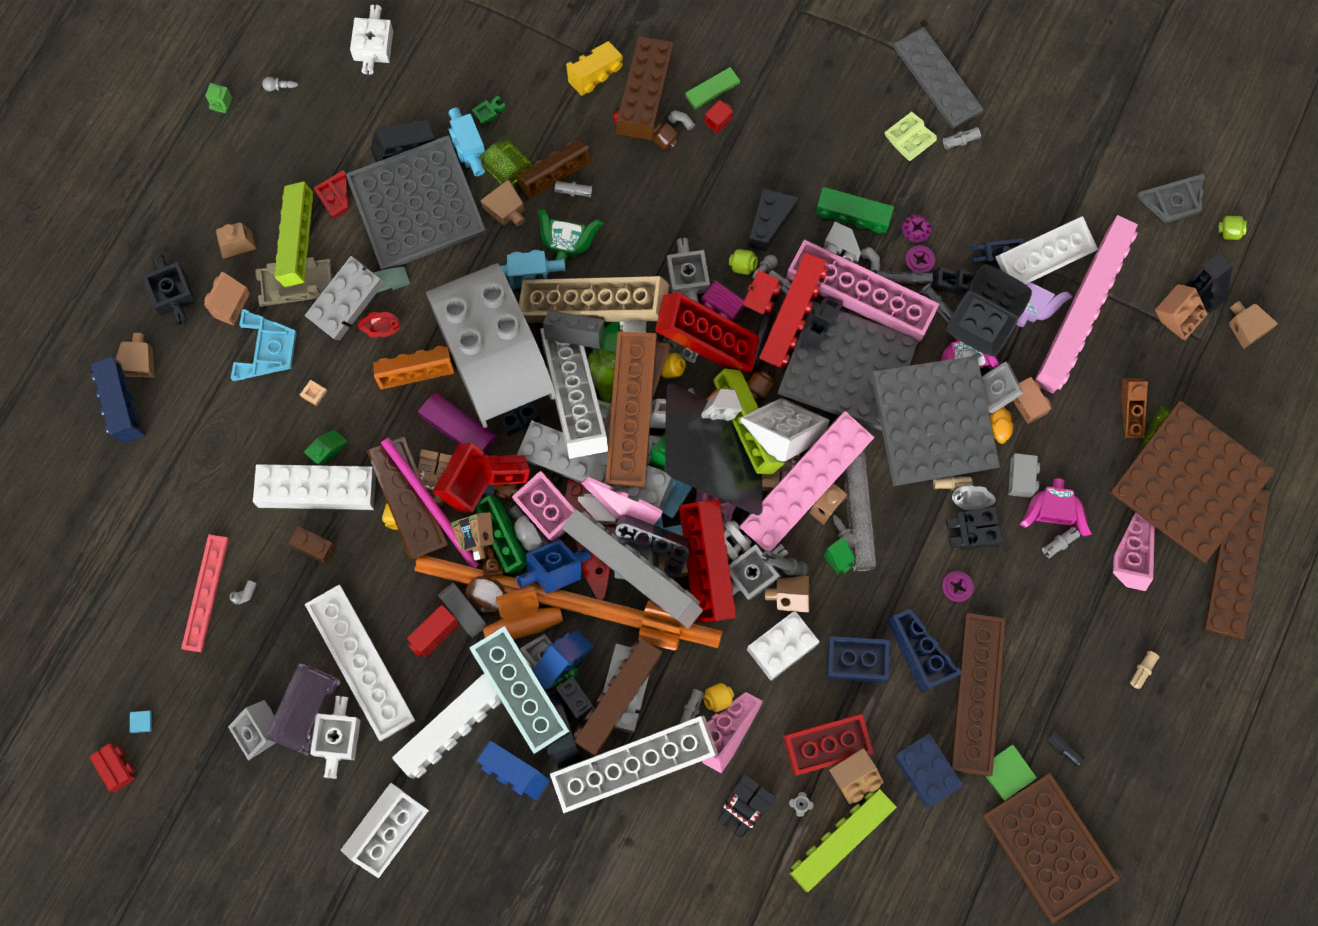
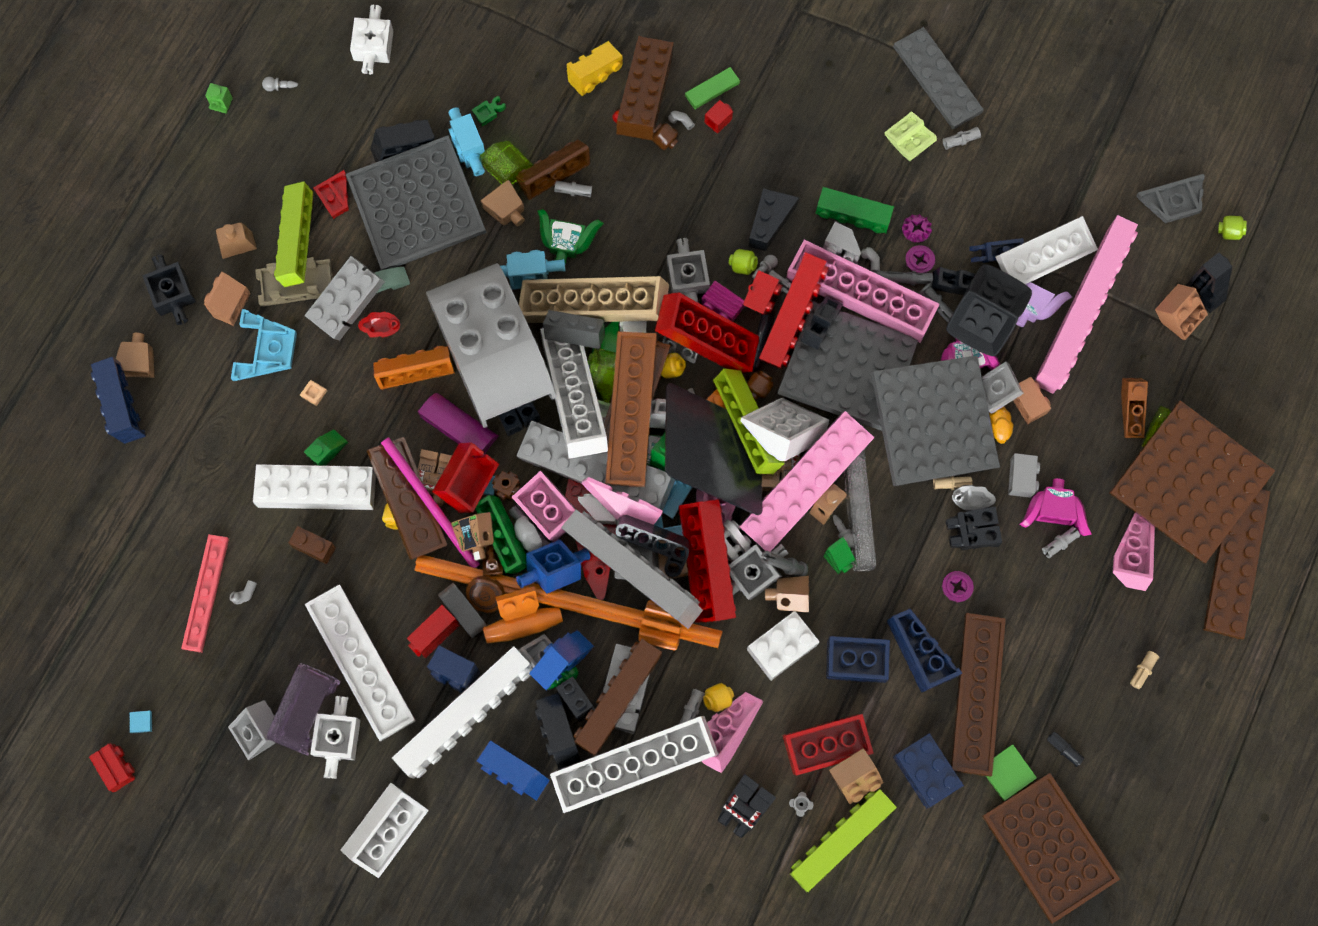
light aqua brick [470,626,569,754] -> none
red brick [484,454,530,485] -> none
white slope [701,389,742,421] -> none
medium nougat torso [1229,301,1278,349] -> none
none -> dark blue brick [427,646,480,693]

